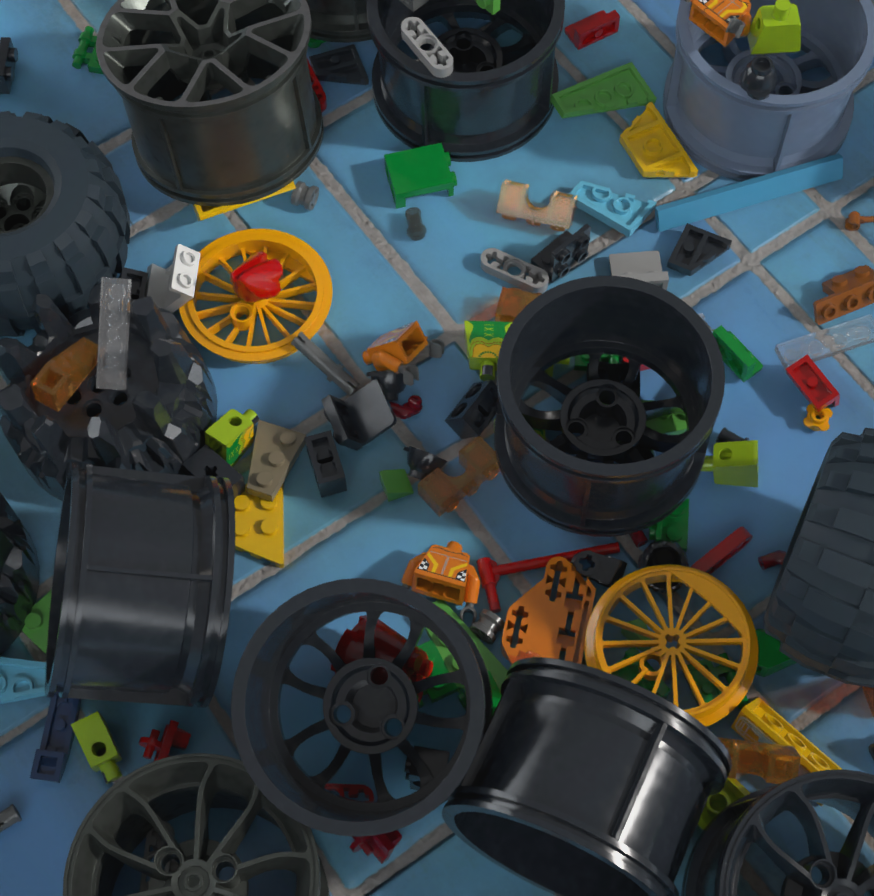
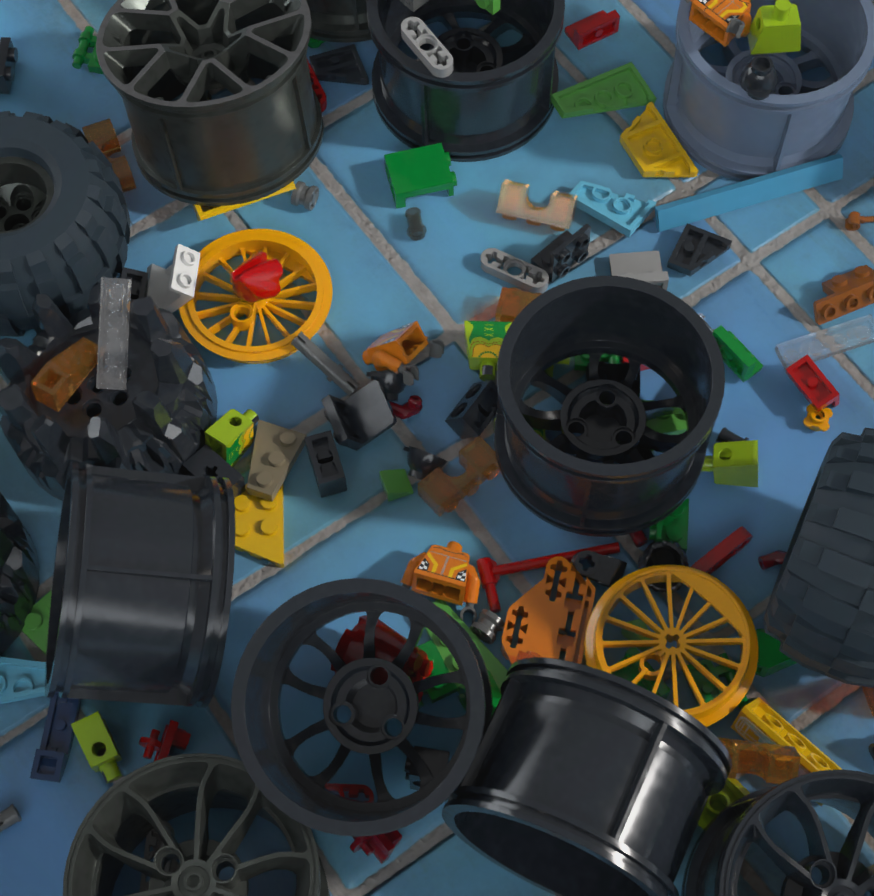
none -> clear orange arch [82,118,136,193]

